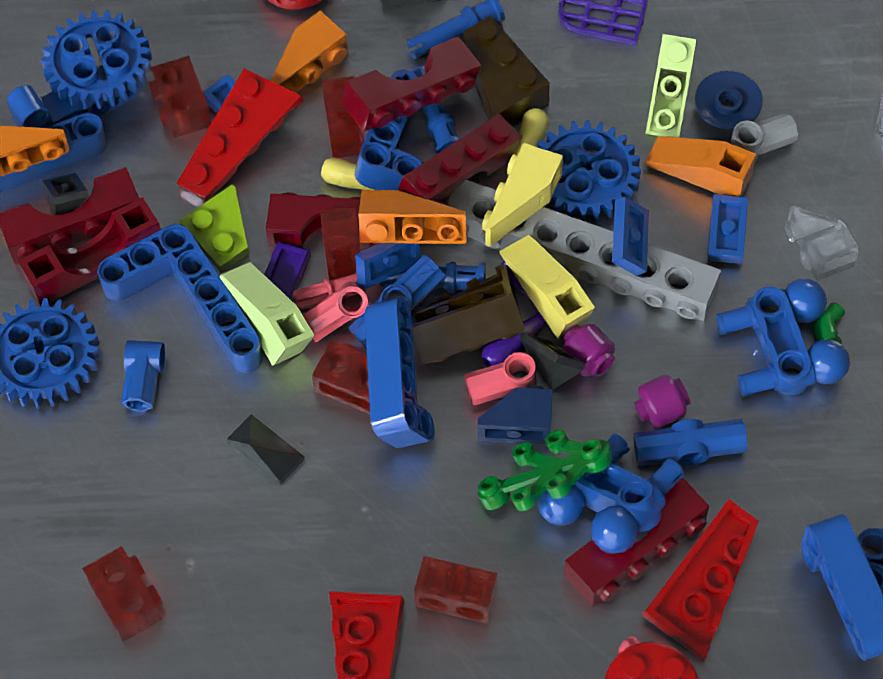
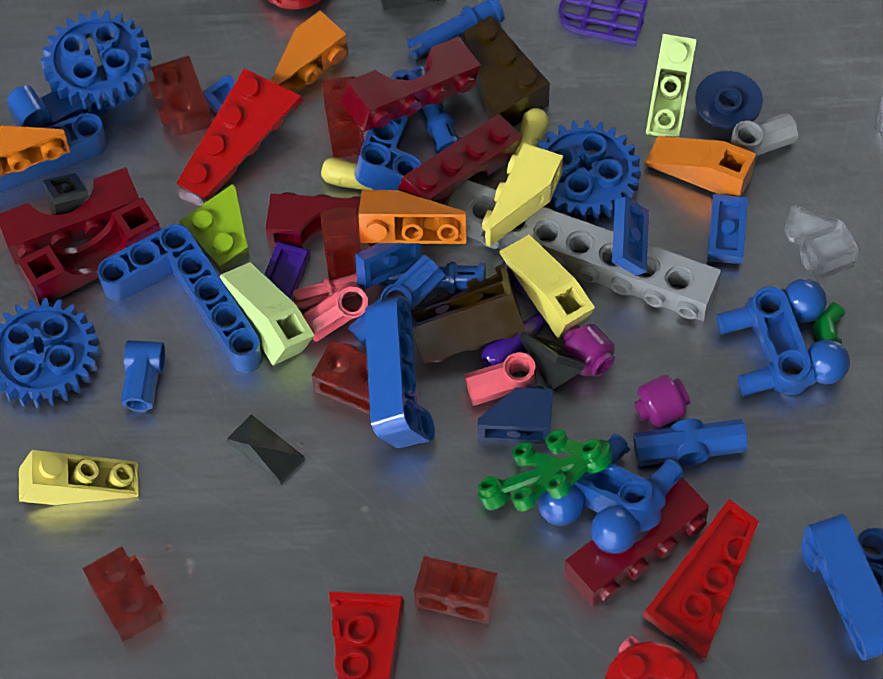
none -> light yellow slope [19,450,139,505]

